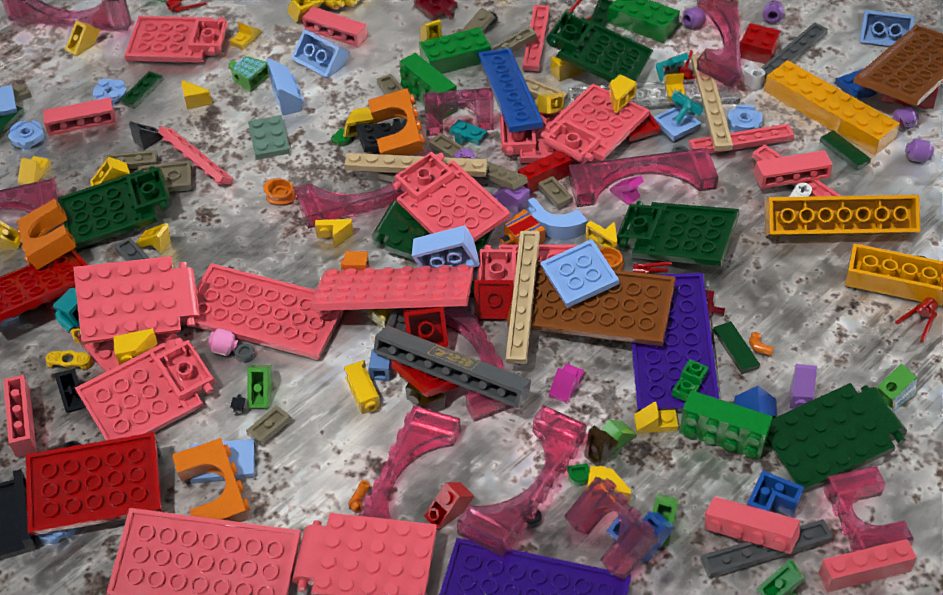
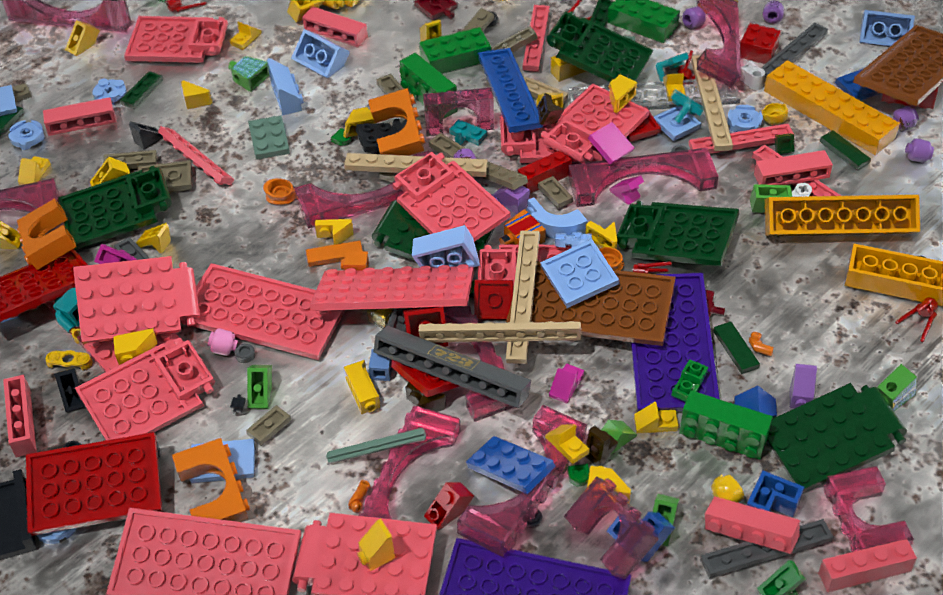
none -> dark pink slope [94,244,137,264]
none -> orange tile [306,241,363,267]
none -> sand green axle [326,428,426,463]
none -> yellow slope [357,519,395,571]
none -> tan plate [419,321,581,342]
none -> blue plate [466,436,556,494]
none -> dark brown slope [537,93,564,125]
none -> yellow slope [545,424,589,464]
none -> light blue plate [555,232,592,248]
none -> tile [588,122,635,165]
none -> yellow hair [711,474,744,503]
none -> bright green slope [750,184,792,213]
none -> yellow hair [762,103,788,125]
none -> dark green plate [775,133,794,154]

